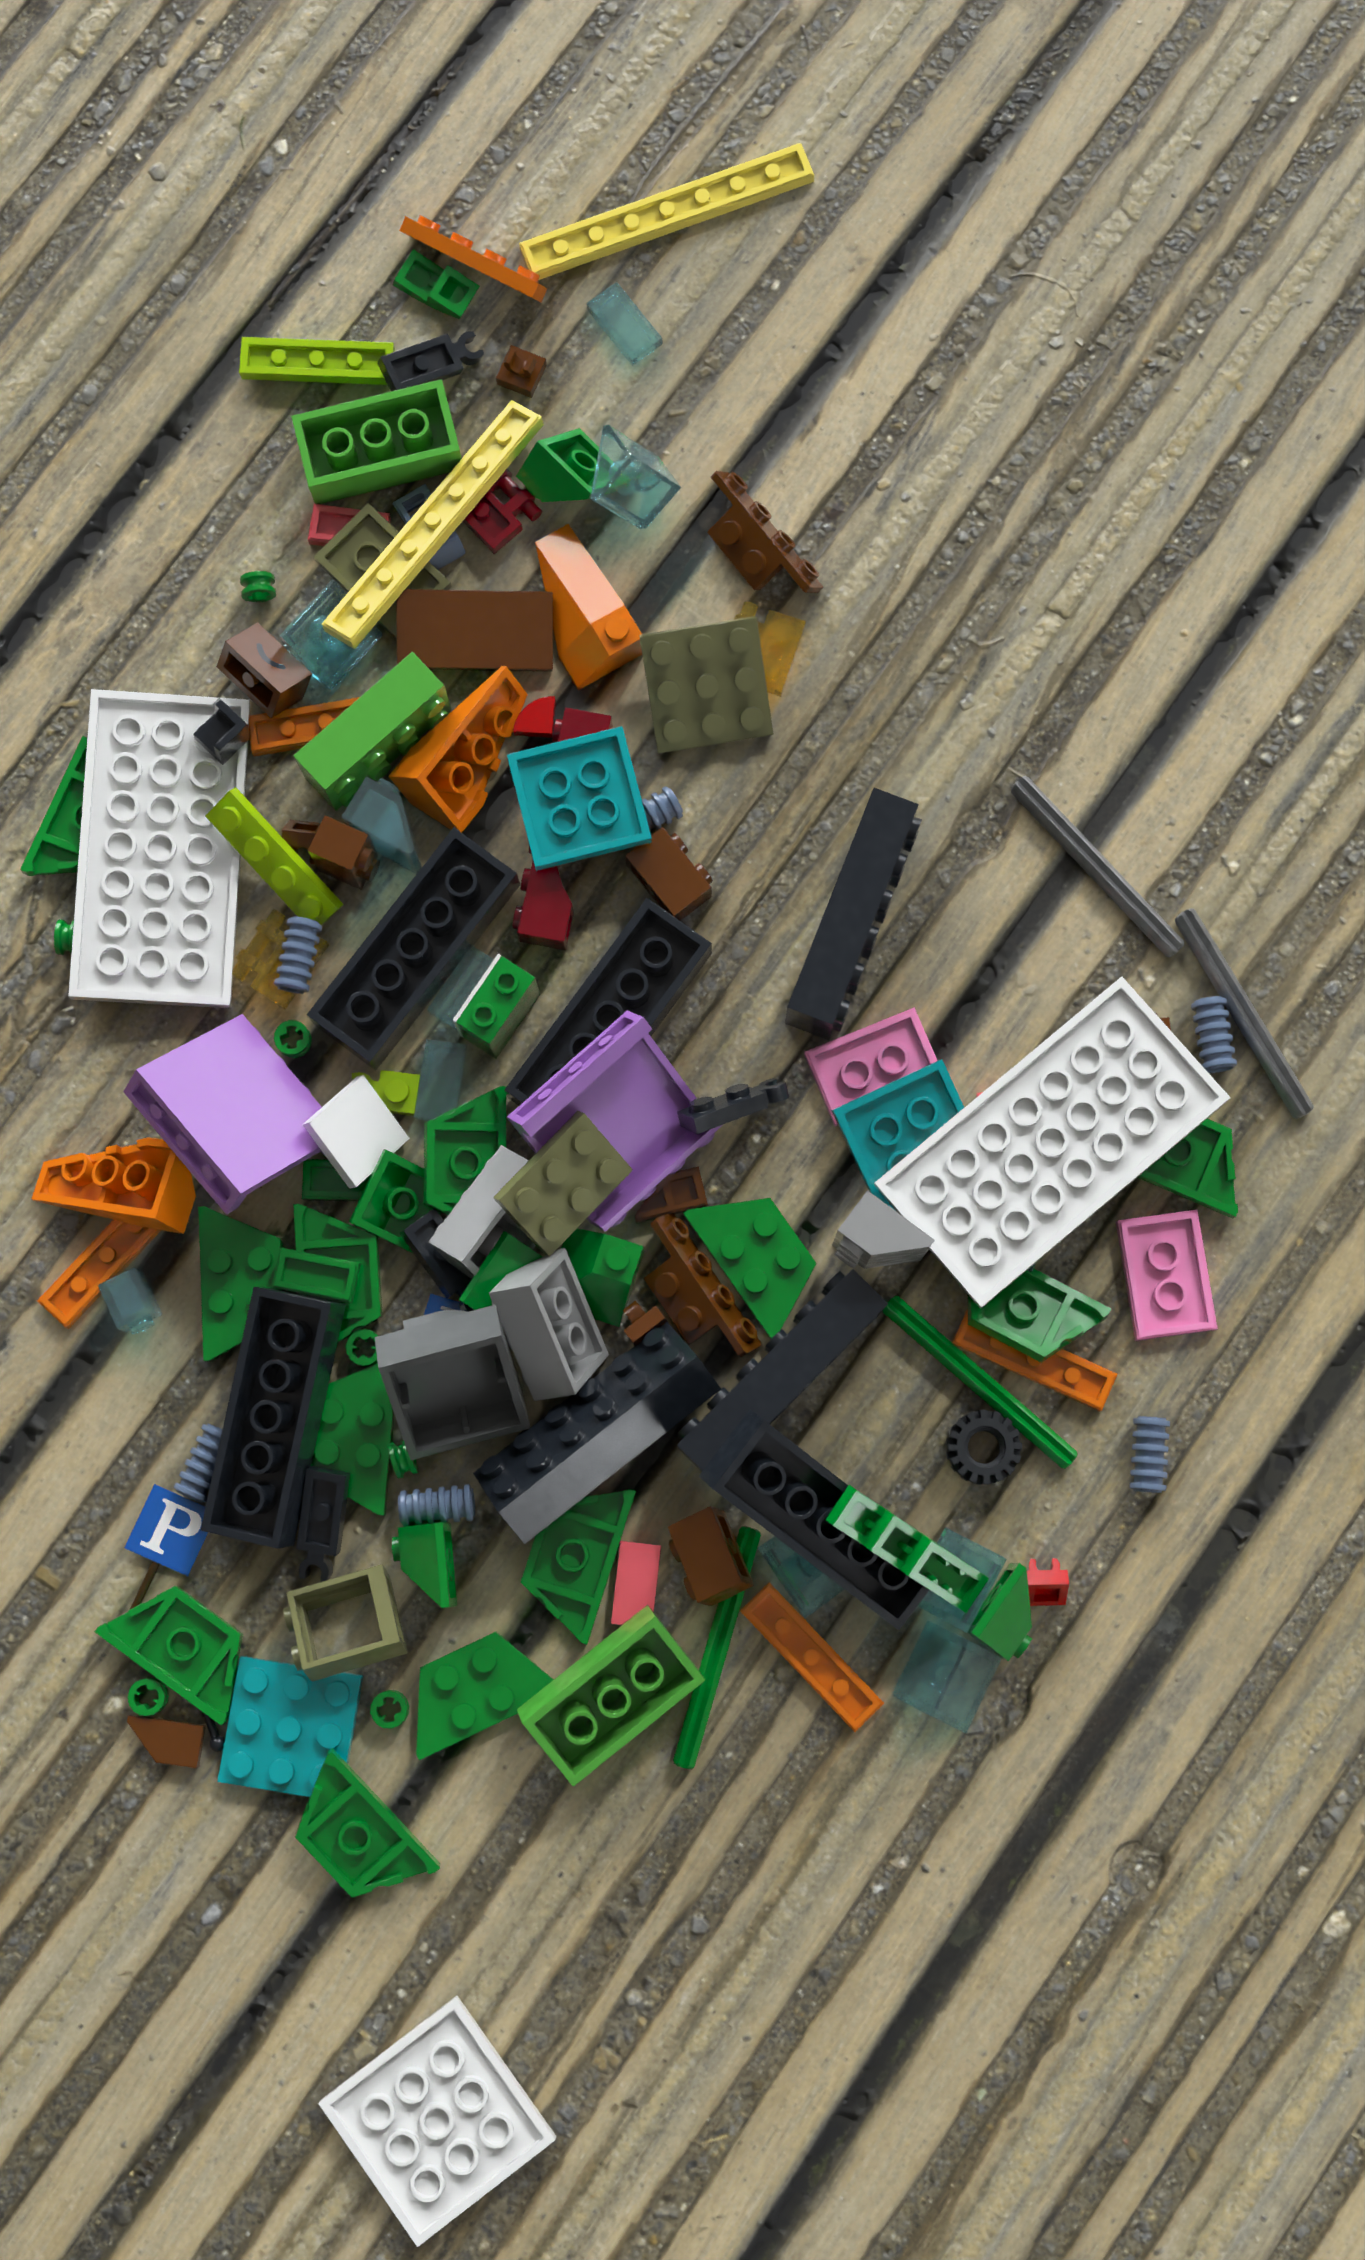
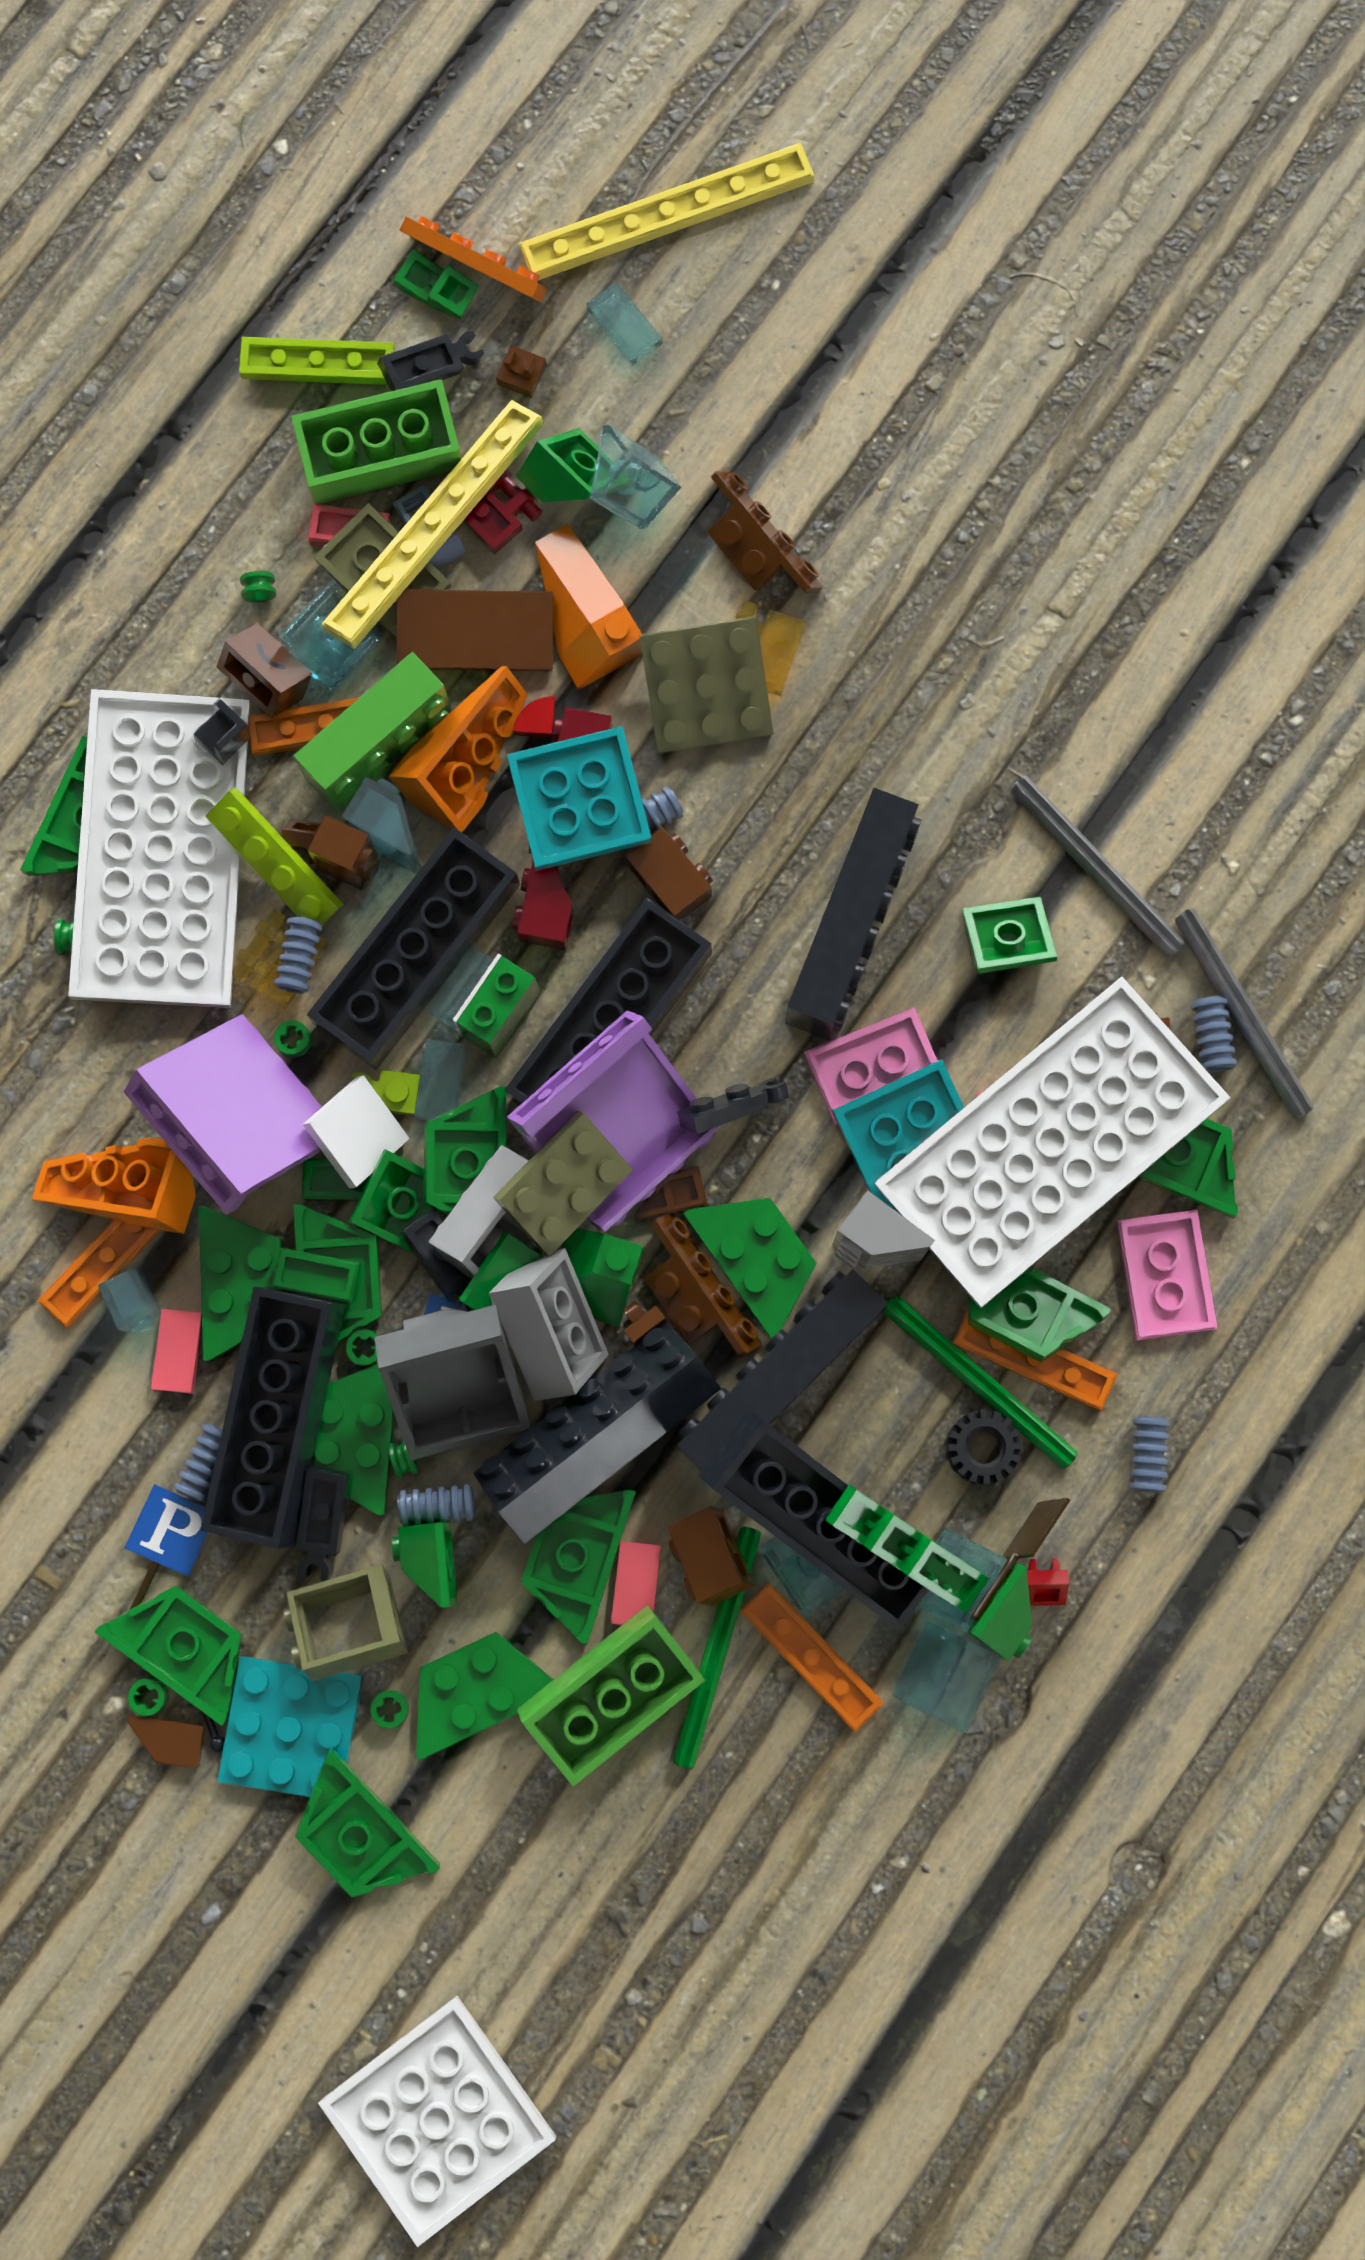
none -> coral tile [151,1309,202,1394]
none -> green slope [963,897,1057,974]
none -> dark brown piece [971,1498,1071,1621]

